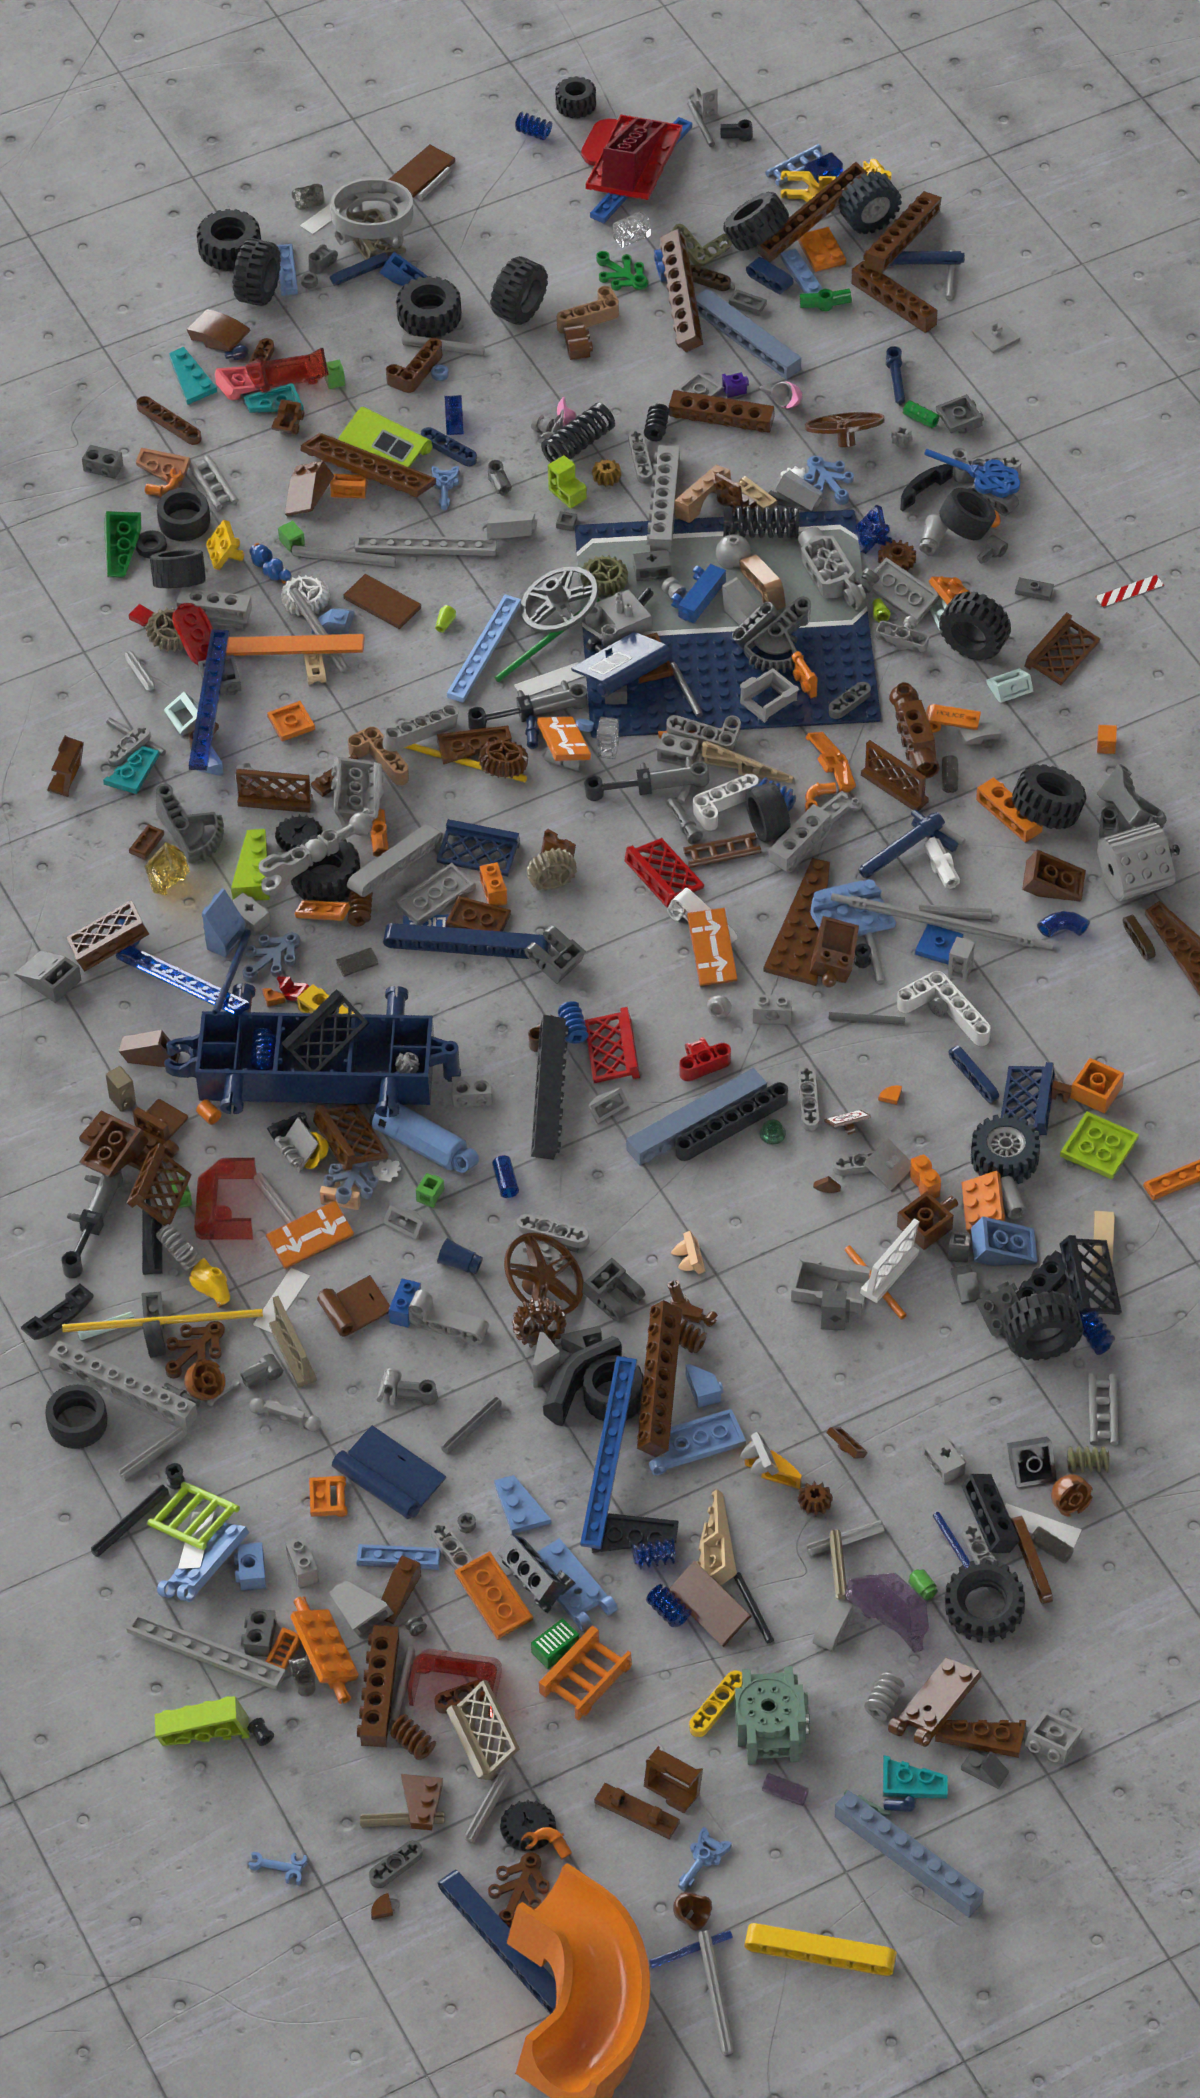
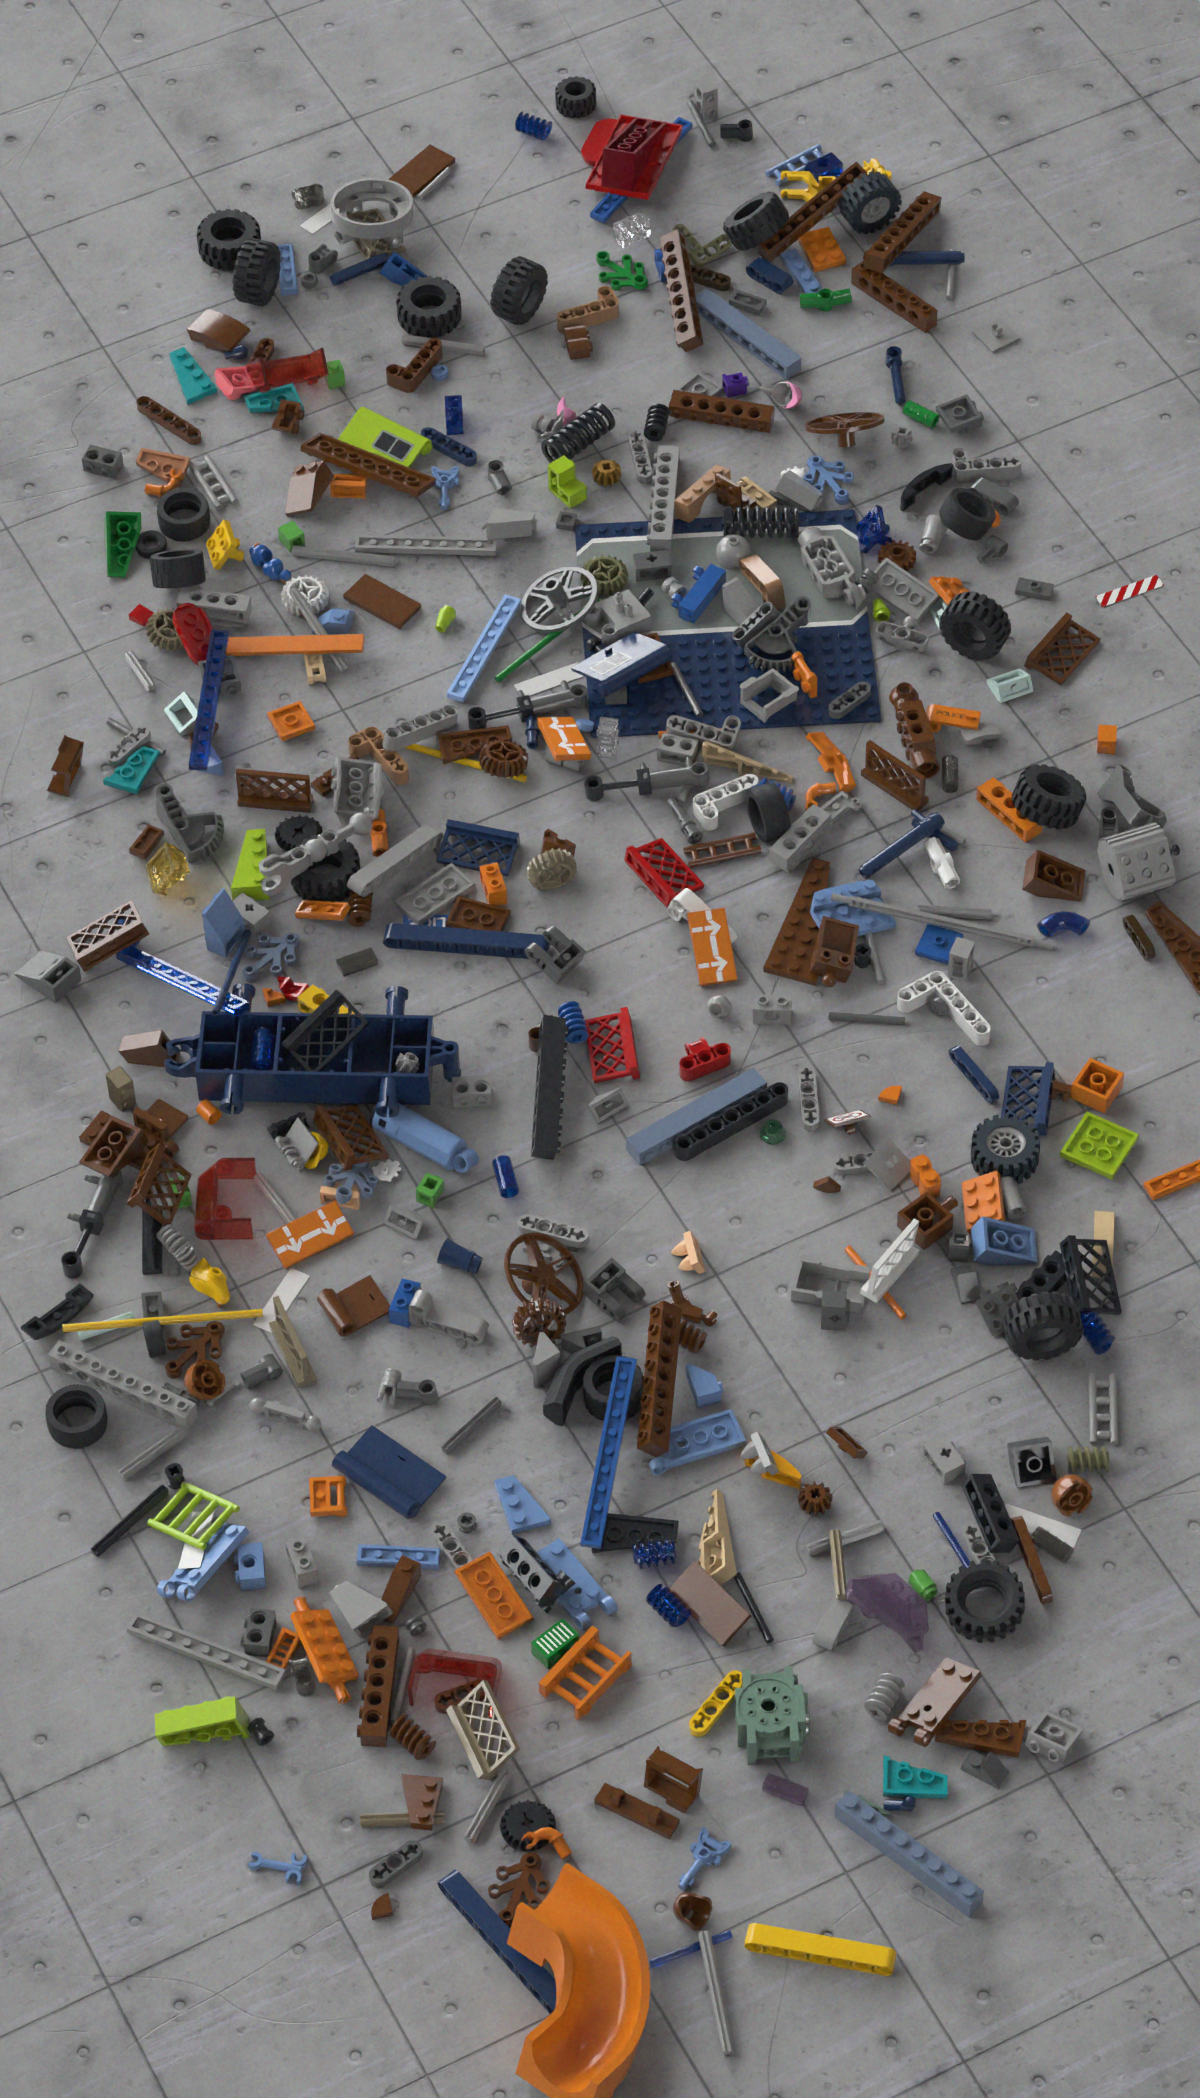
blue piece [924,449,1020,498] -> none

